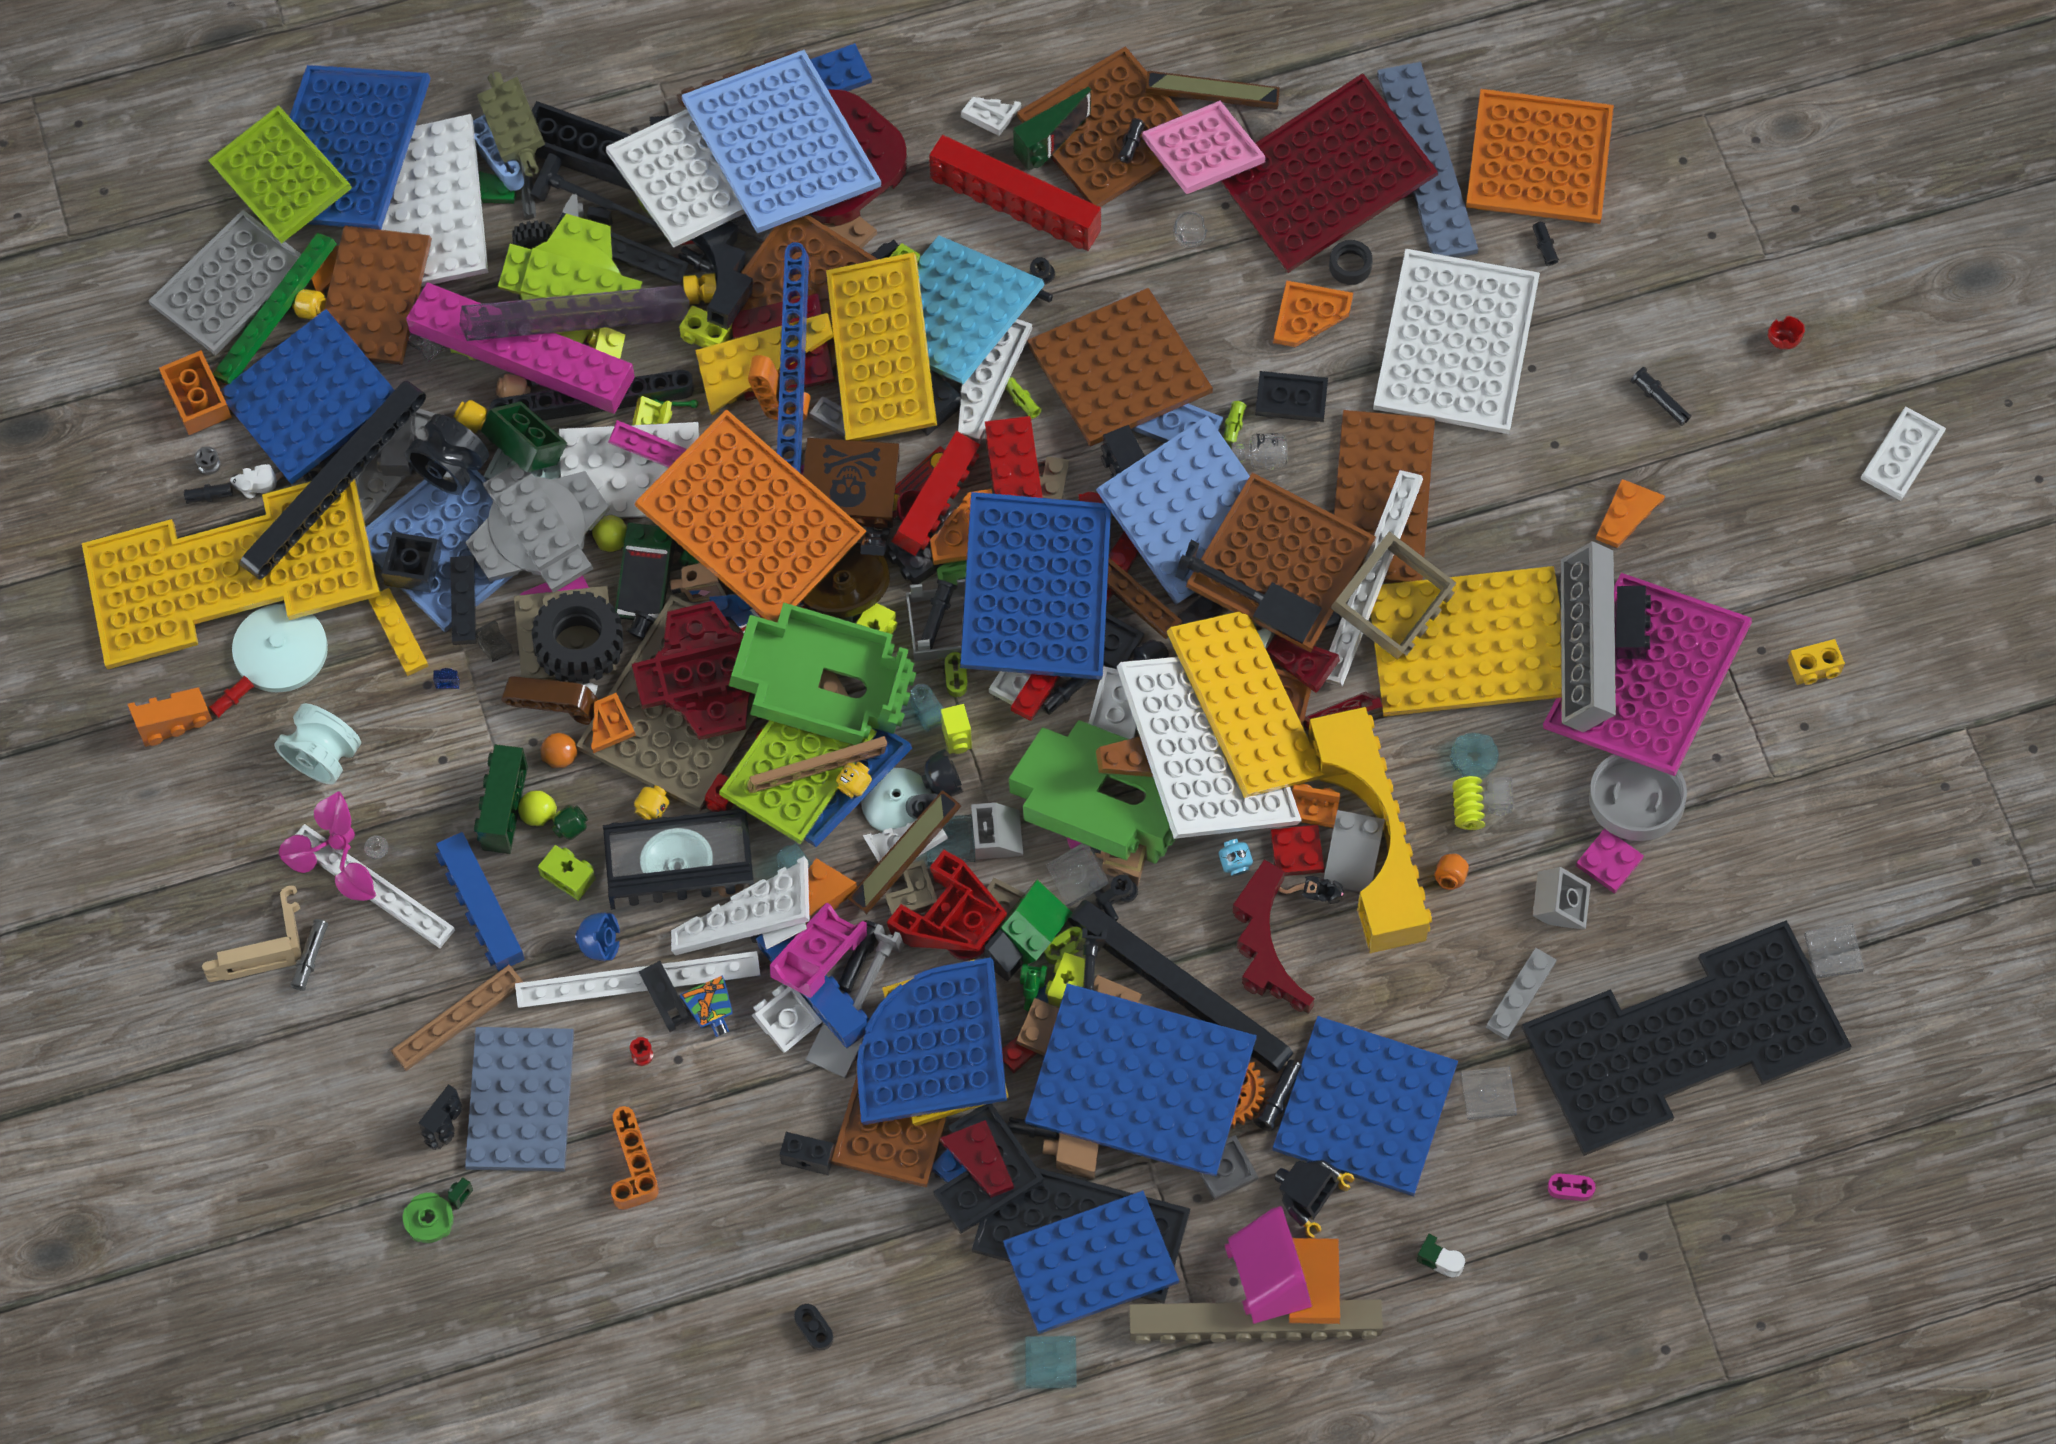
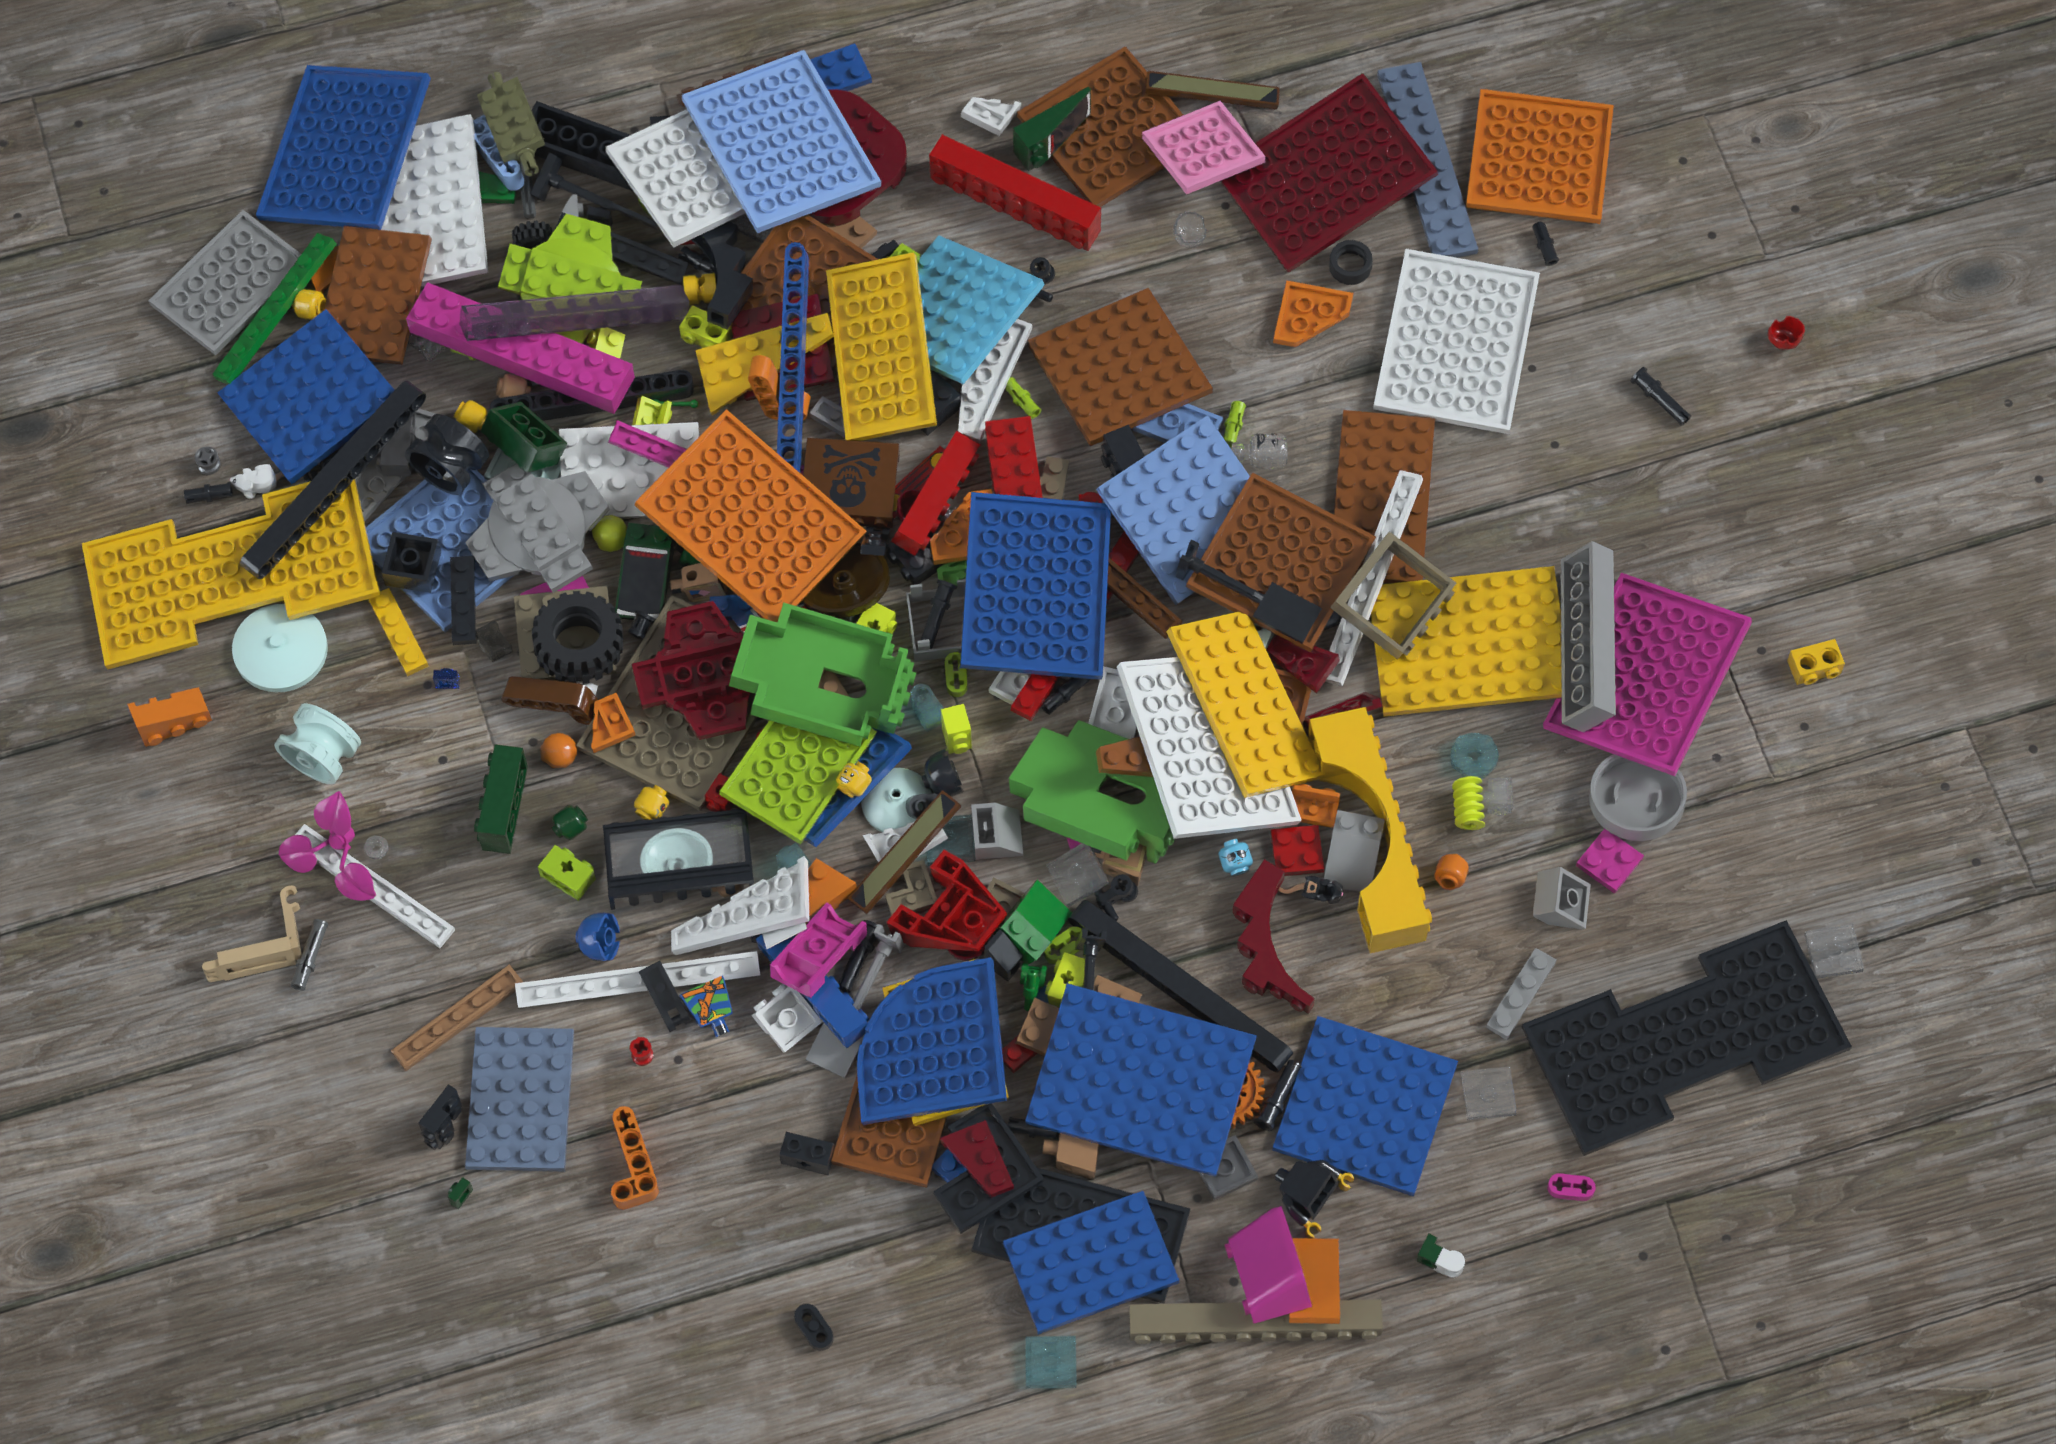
orange brick [159,350,232,435] -> none
lime plate [208,105,352,244] -> none
red pin [209,676,254,718] -> none
bright green plate [403,1193,454,1243] -> none
blue brick [435,832,525,972] -> none
neon yellow hair [518,791,557,826] -> none
medium nougat tile [747,736,887,793] -> none
black plate [1103,613,1144,669] -> none
black pin [1118,118,1145,163] -> none
black head [1133,639,1169,661] -> none
black plate [1177,596,1223,624] -> none
black plate [1255,371,1328,422] -> none
orange wing [1596,479,1665,548] -> none
black brick [1616,586,1651,659] -> none
white tile [1861,406,1946,501] -> none

